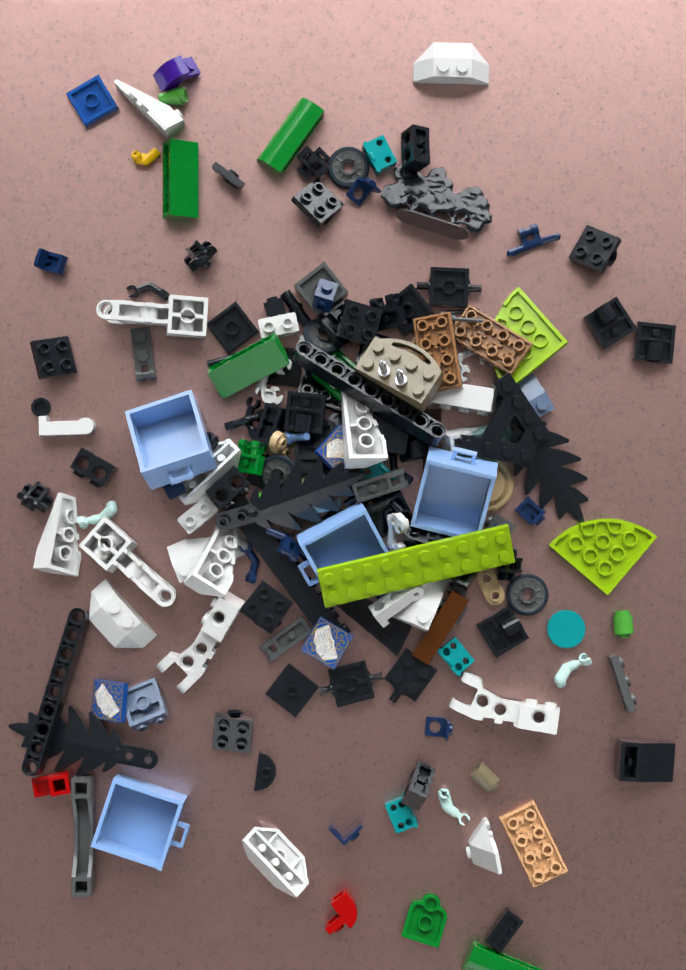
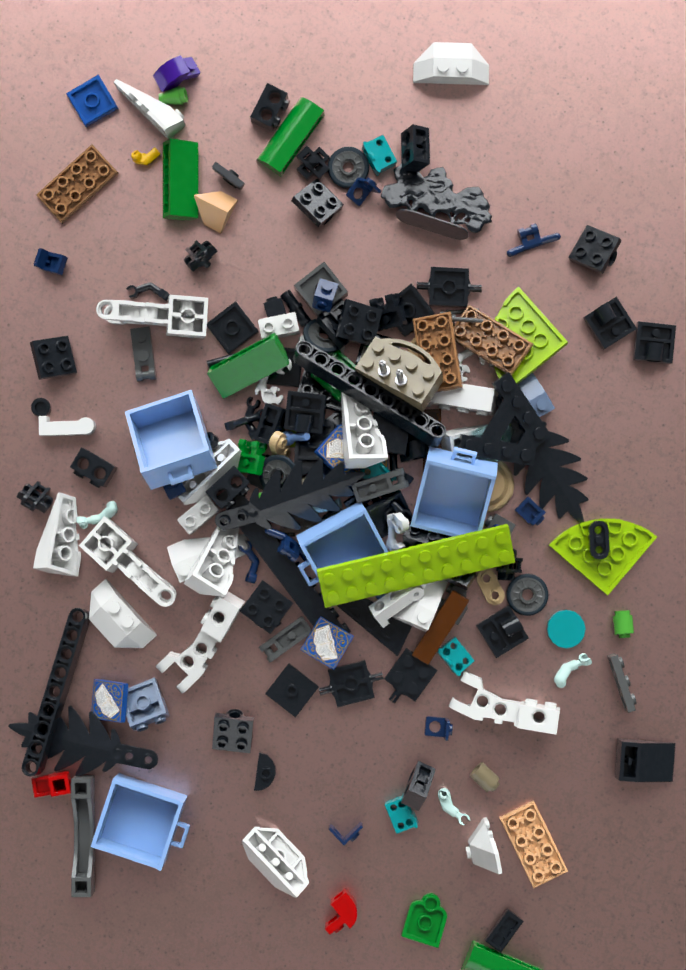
none -> medium nougat tile [36,144,118,224]
none -> light nougat slope [194,191,238,234]
none -> black brick [250,83,290,132]
none -> black plate [588,521,610,559]

